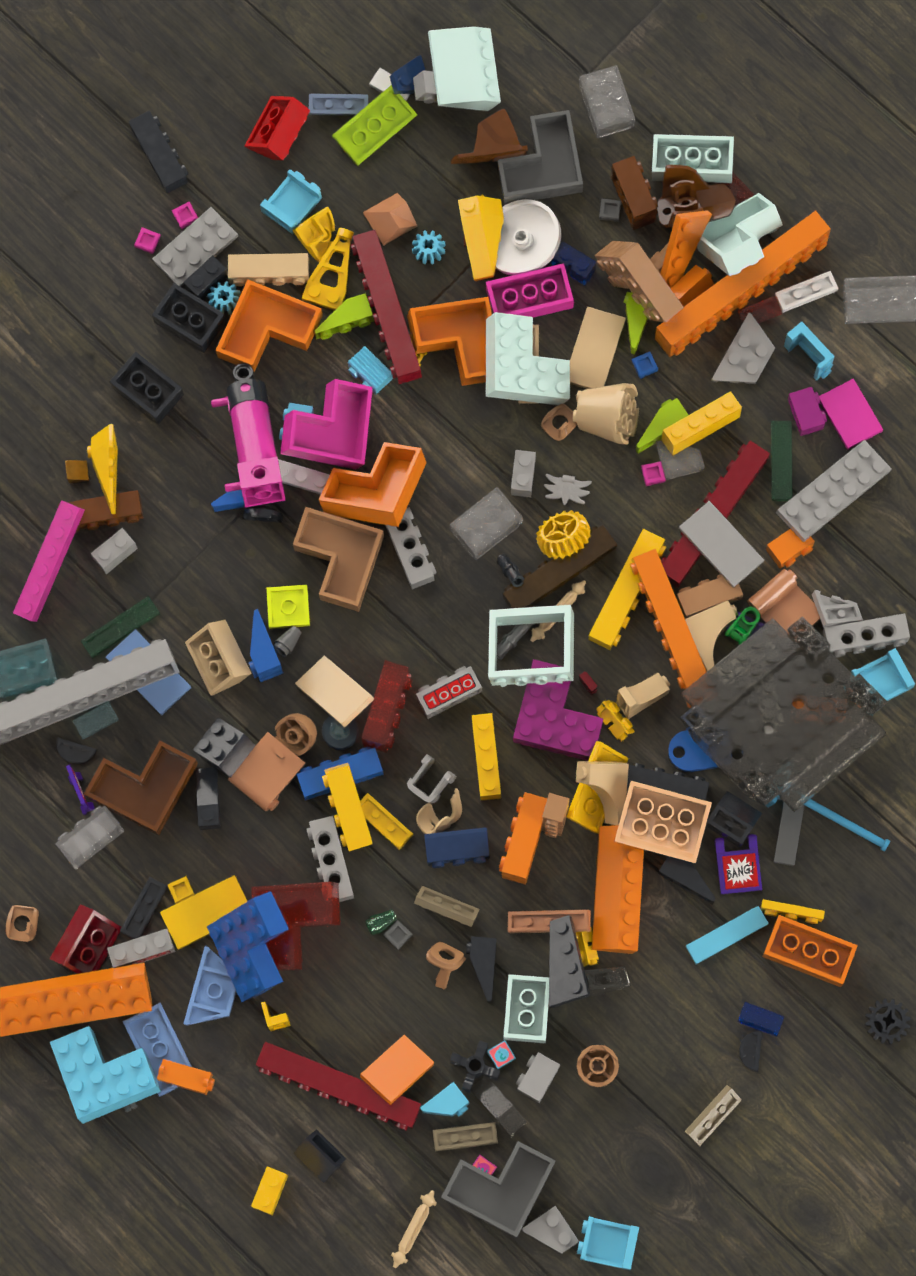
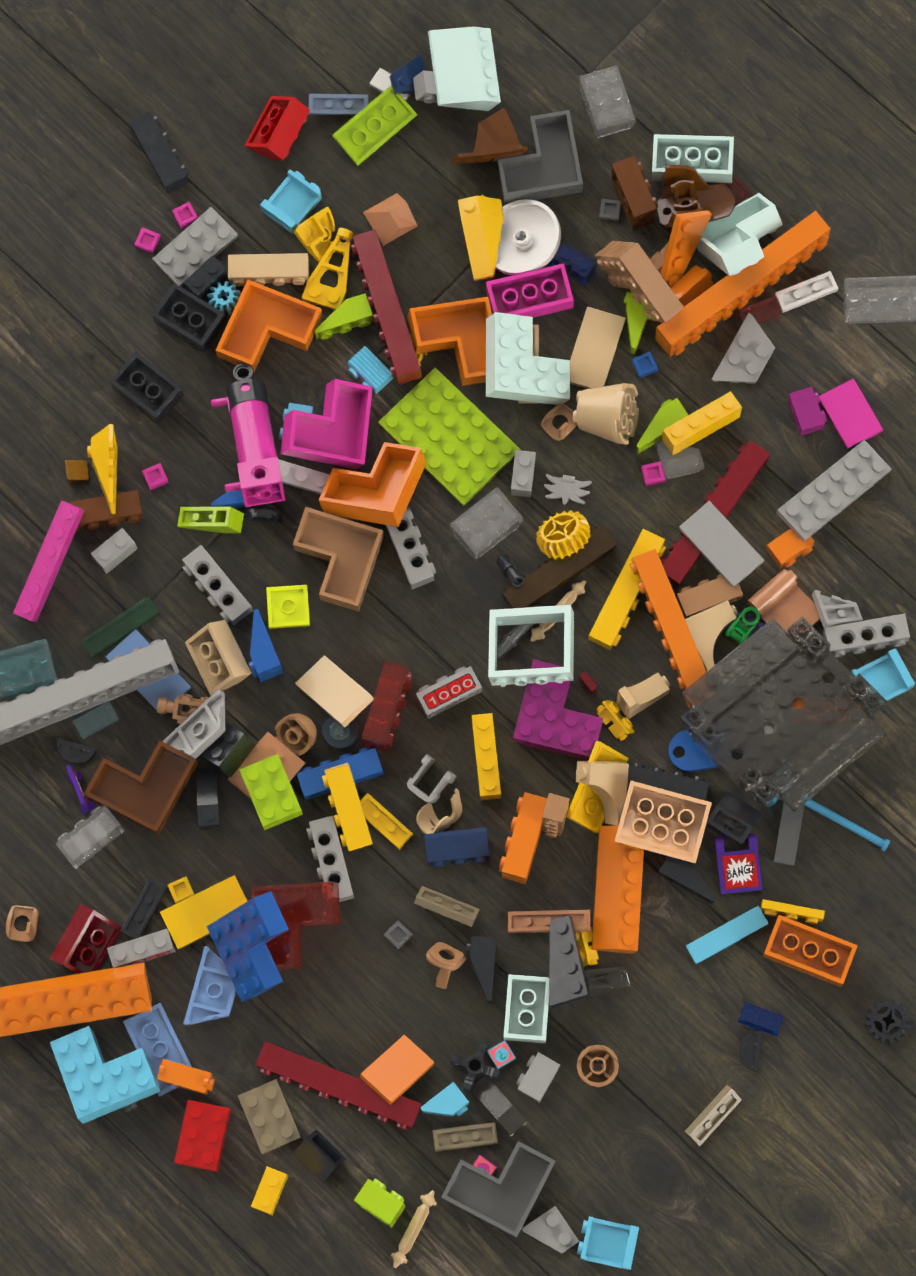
yellow panel [261,1002,291,1031] -> none
dark grey cone [273,626,302,657] -> none
clear green cone [365,909,397,935] -> none
medium azure gear [412,230,445,265] -> none
clear green tile [771,421,792,501] -> none
medium azure panel [784,322,835,380] -> none
none -> dark pink tile [142,463,169,490]
none -> medium nougat brick [157,694,208,724]
none -> light grey wing [162,689,225,759]
none -> red brick [174,1100,231,1173]
none -> lime slope [177,507,244,533]
none -> light grey brick [182,545,253,626]
none -> dark tan plate [238,1079,301,1155]
none -> lime brick [239,754,303,830]
none -> lime brick [354,1179,406,1228]
none -> lime plate [378,368,521,507]

